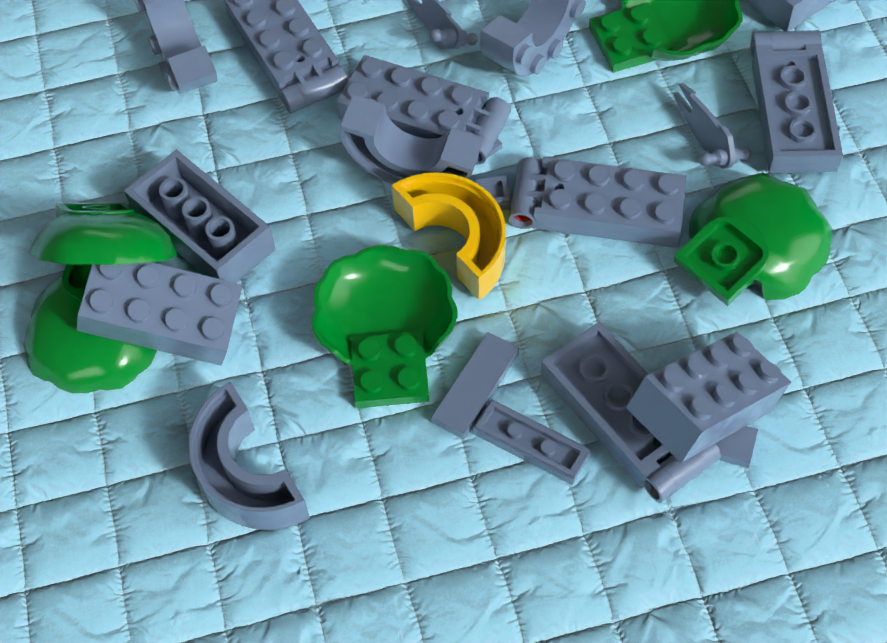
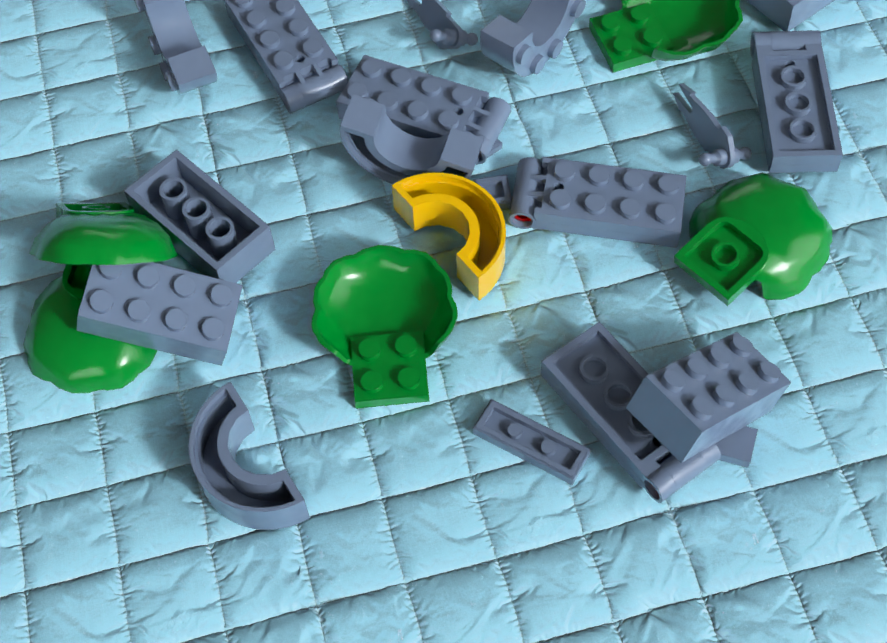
sand blue tile [431,332,519,439] -> none

